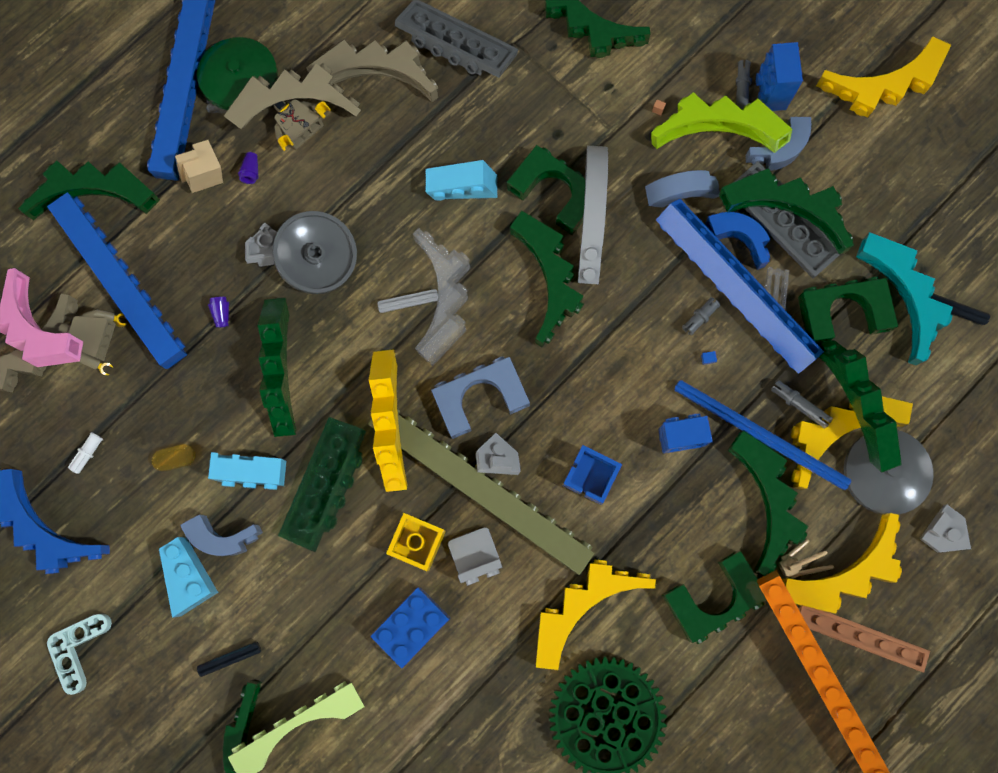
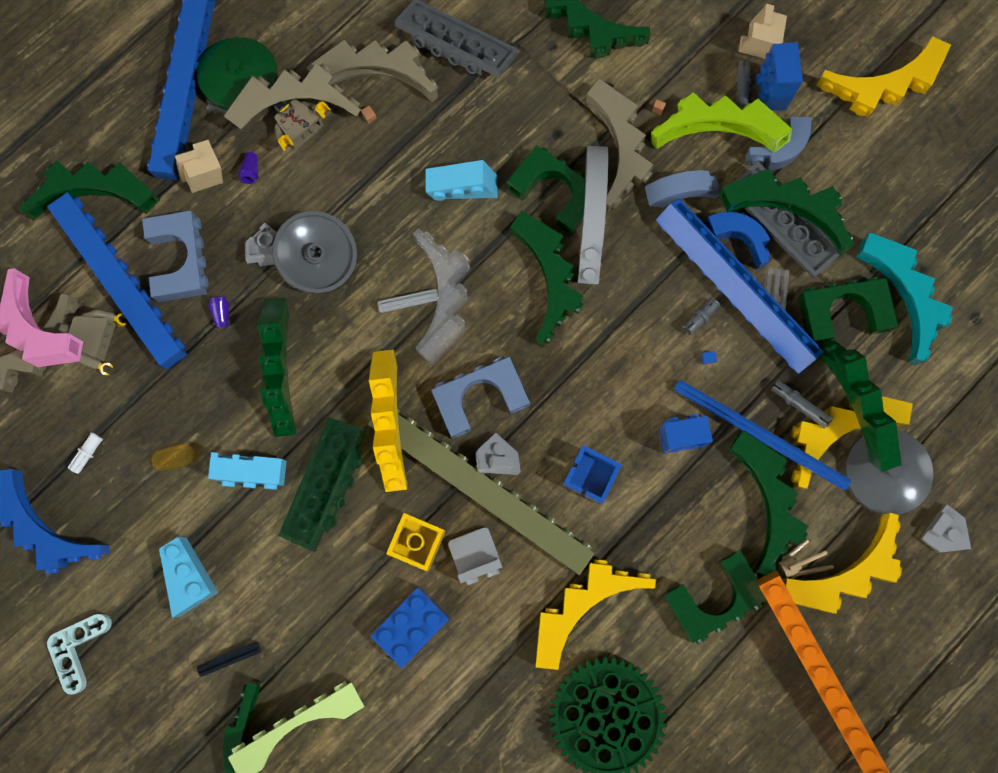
sand blue arch [180,515,263,556] -> none
nougat tile [799,606,930,673] -> none
black axle [930,293,991,325] -> none
none -> sand blue arch [142,211,209,303]
none -> nougat piece [361,106,377,124]
none -> dark tan arch [586,79,653,213]
none -> tan plate [739,4,787,59]

